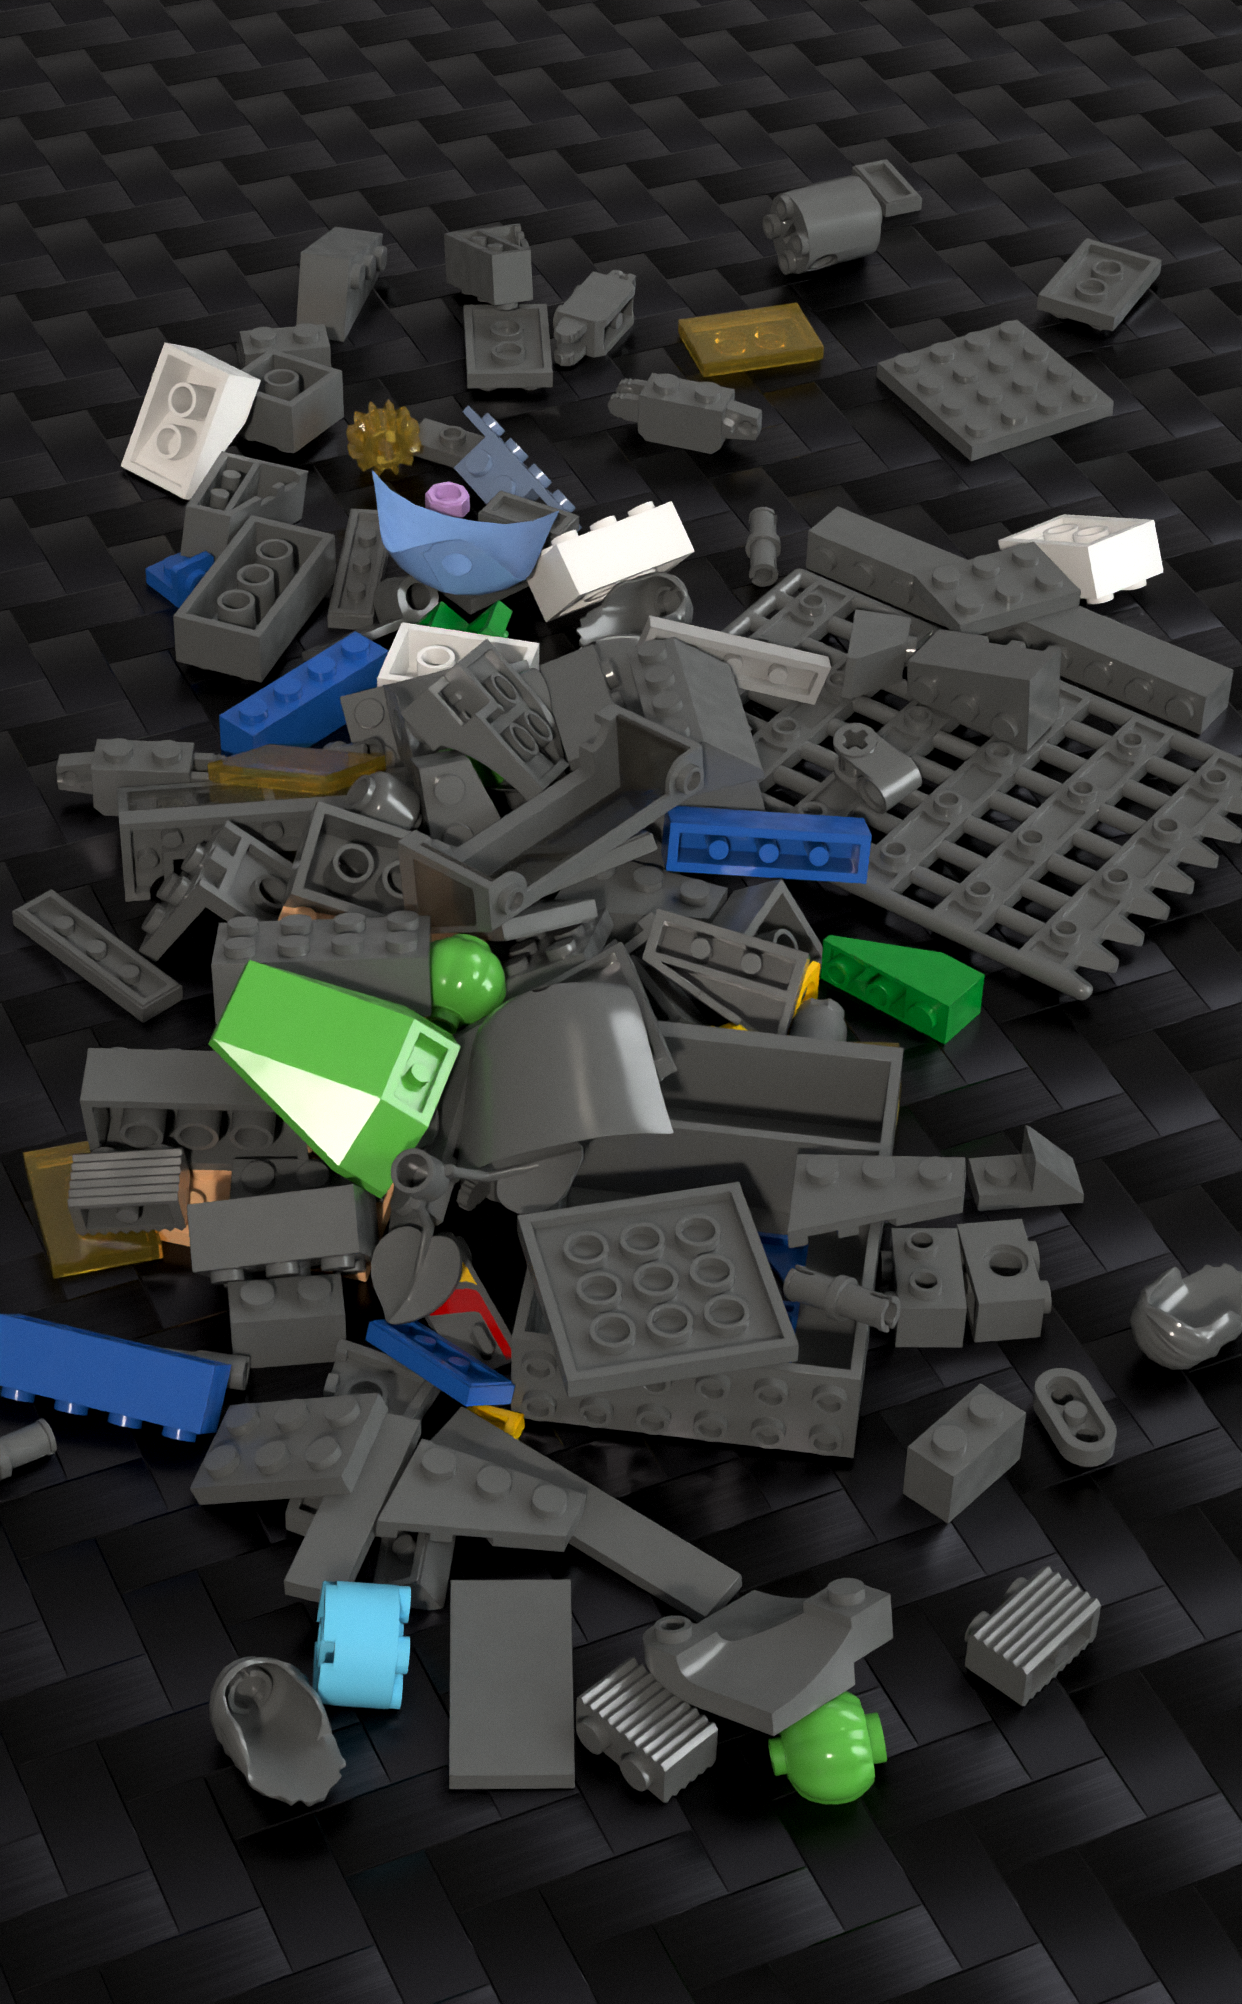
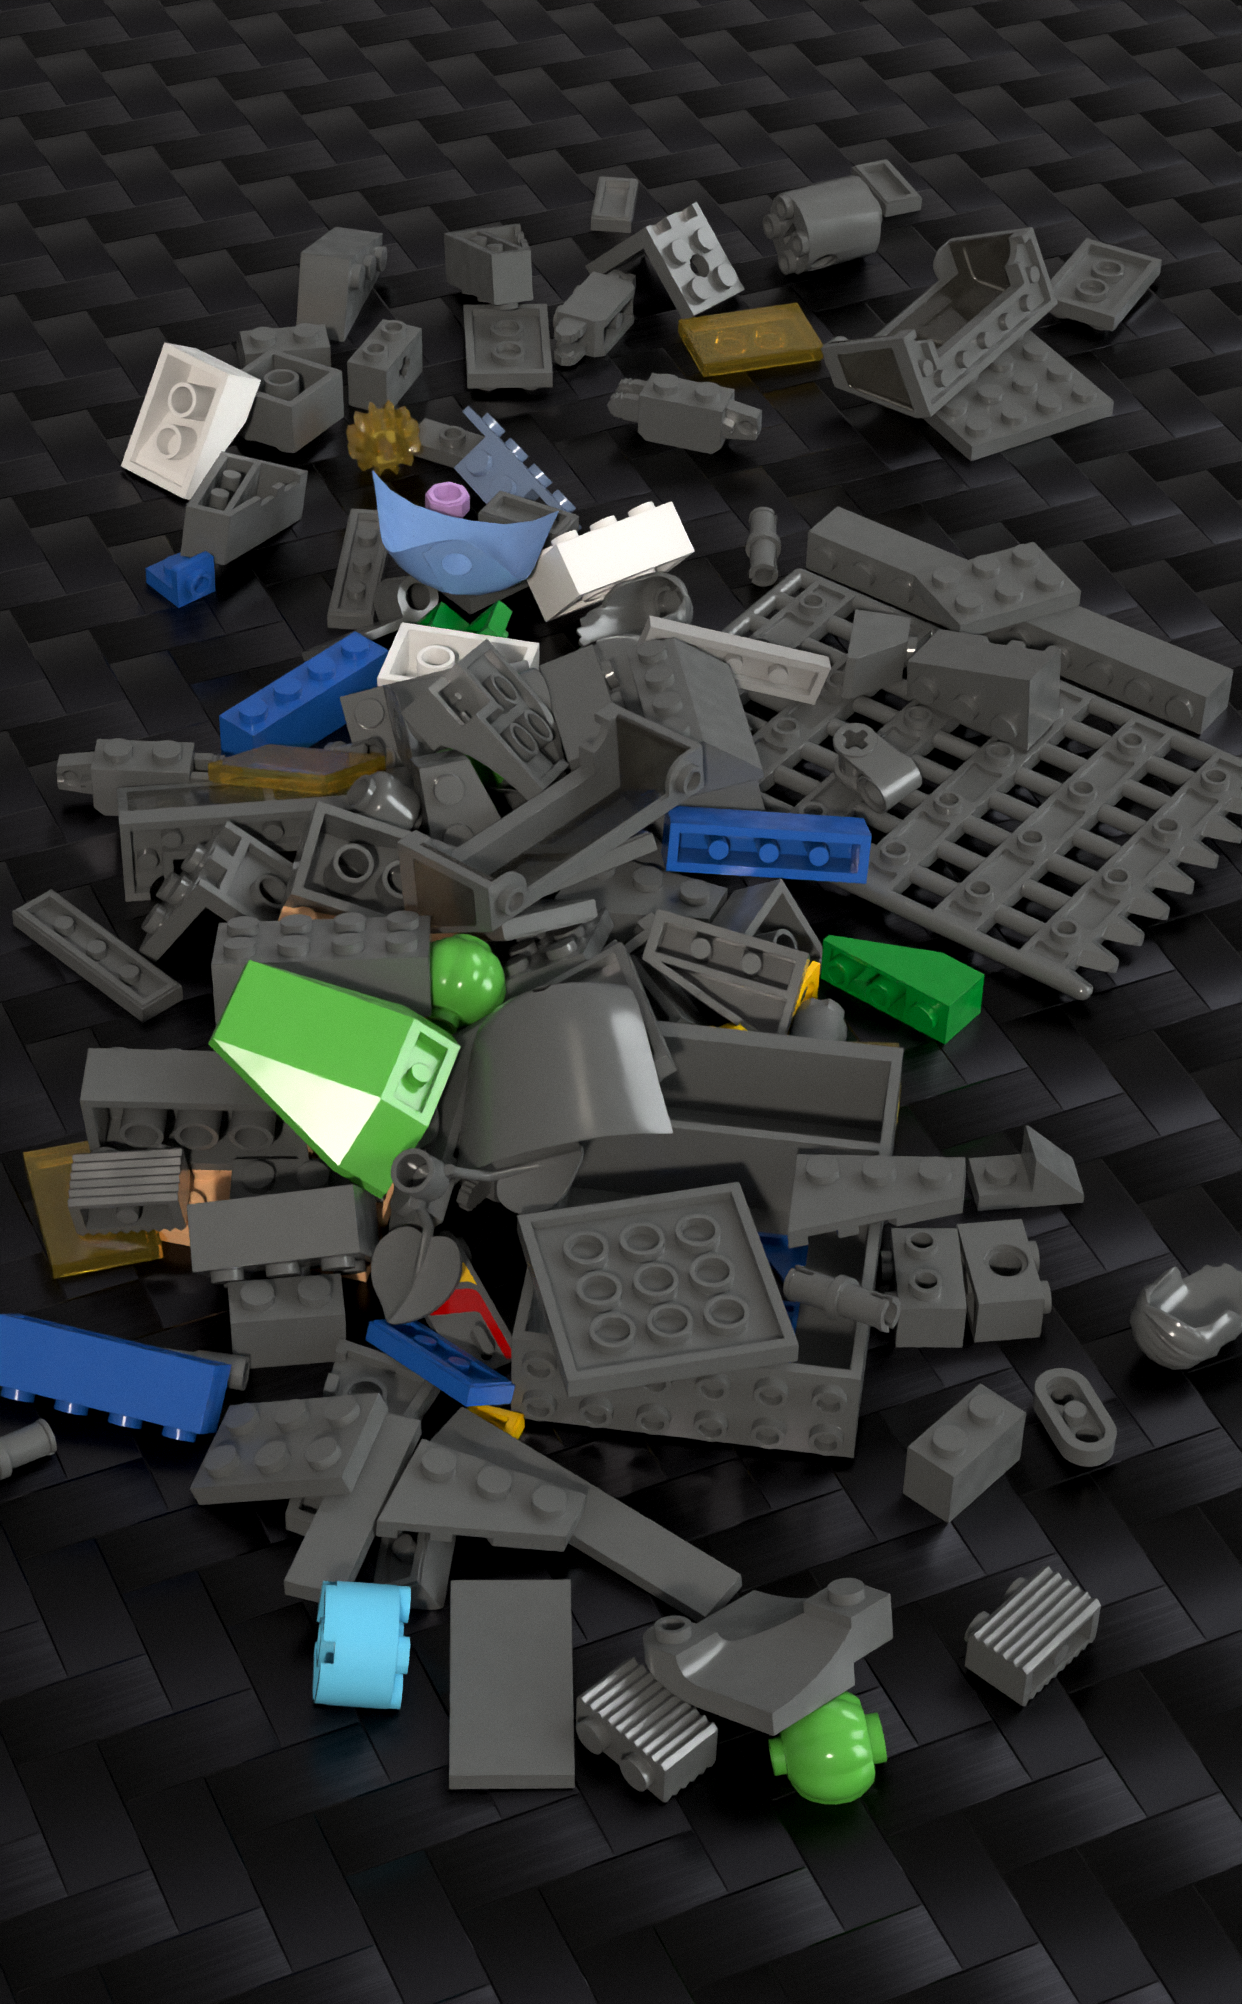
dark grey brick [173,515,336,683] -> none
dark grey hair [209,1656,346,1807] -> none
white slope [998,514,1163,604] -> none
none -> dark grey brick [347,319,423,415]
none -> dark grey bracket [585,202,745,322]
none -> dark grey tile [591,176,638,233]
none -> dark grey windscreen [821,227,1058,418]

